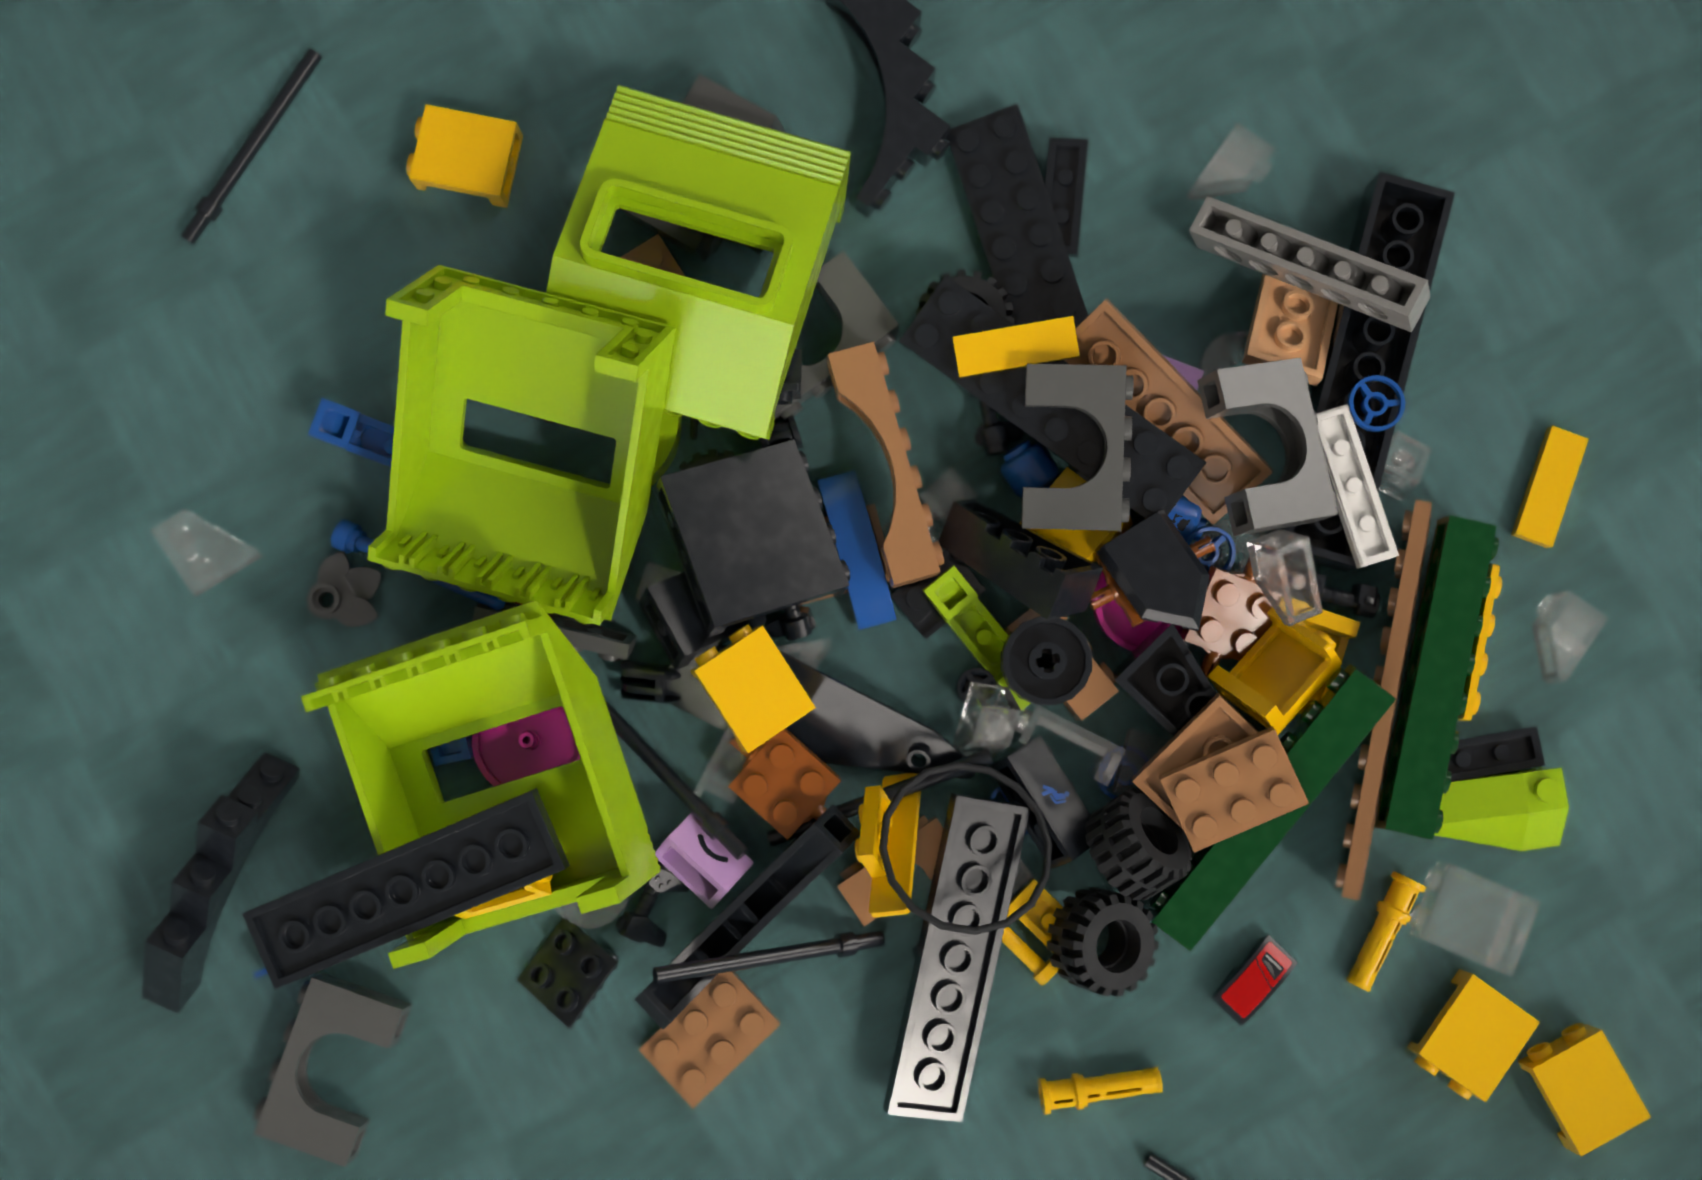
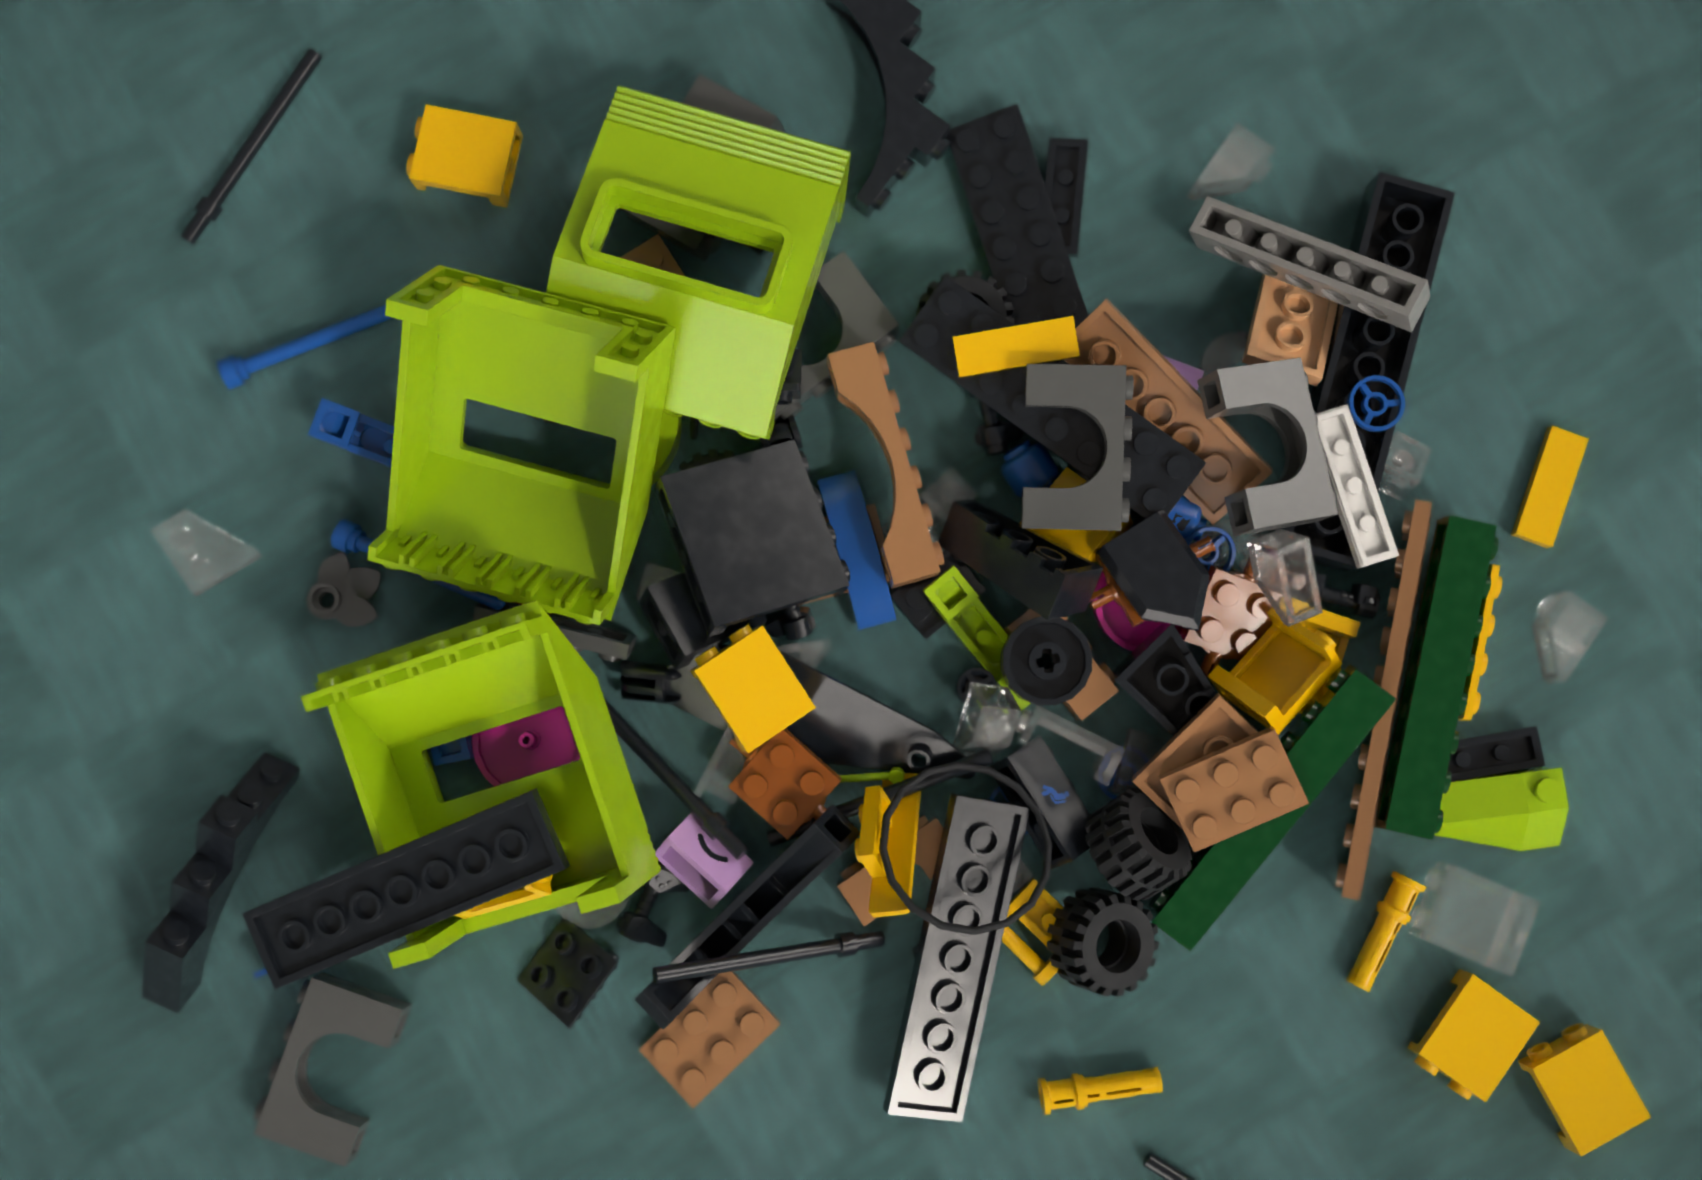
slope [1211,935,1298,1026] -> none
none -> blue piece [216,304,393,390]
none -> lime hinge [839,767,905,784]

